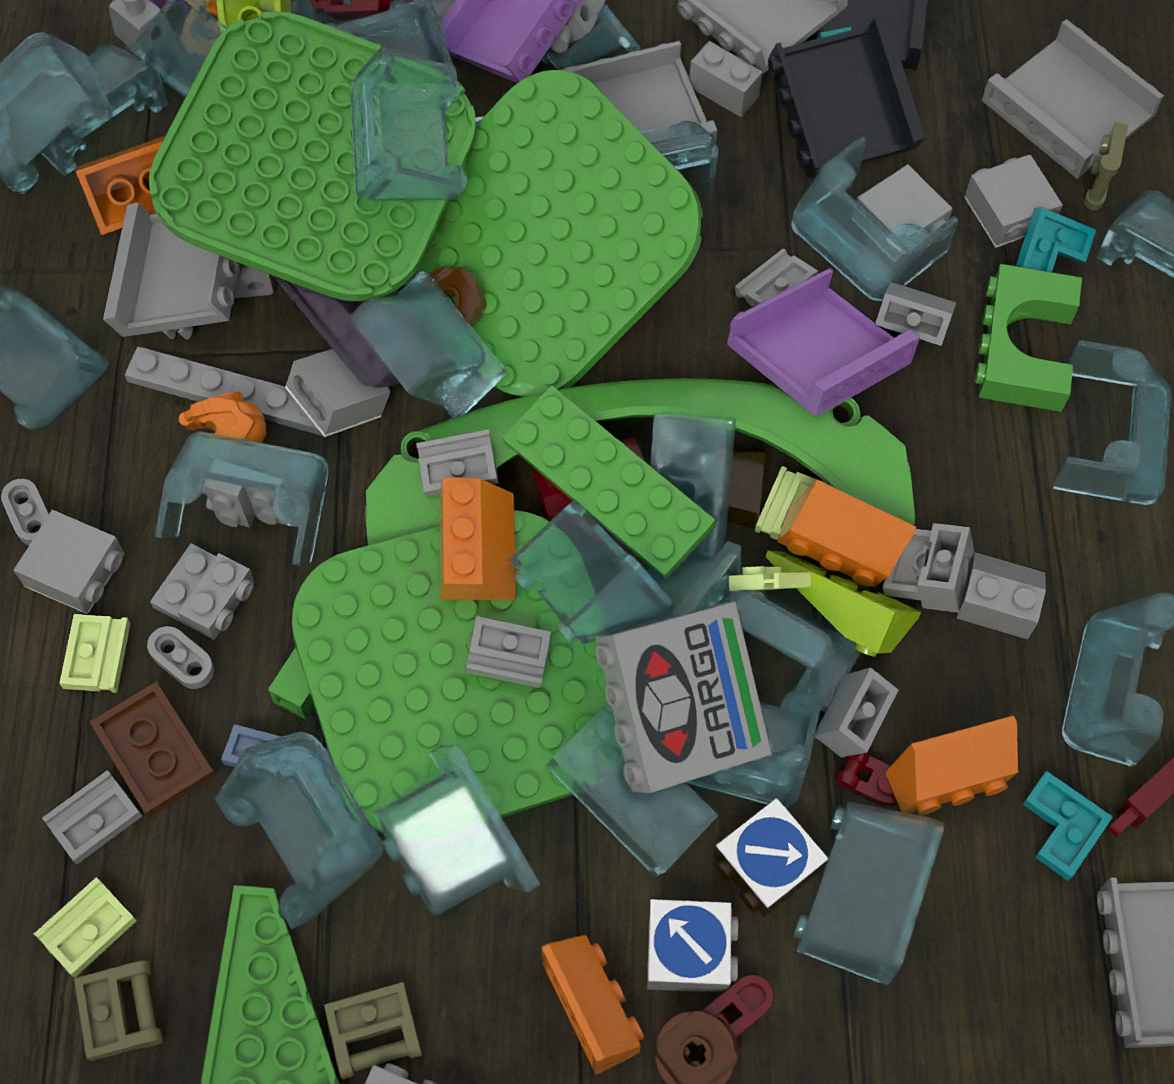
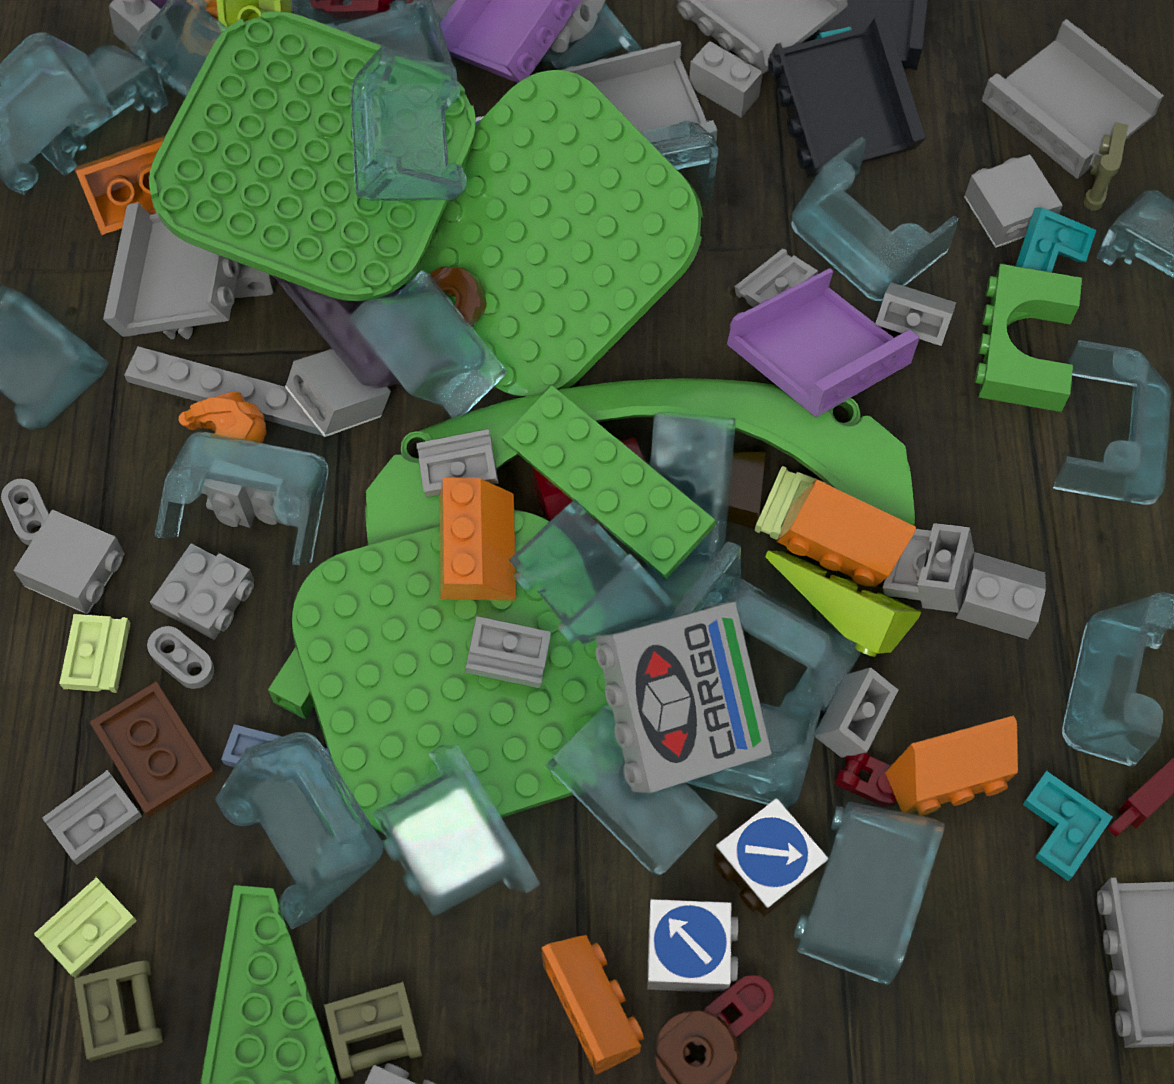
yellowish green plate [729,566,811,591] -> none
light grey piece [853,165,953,263] -> none

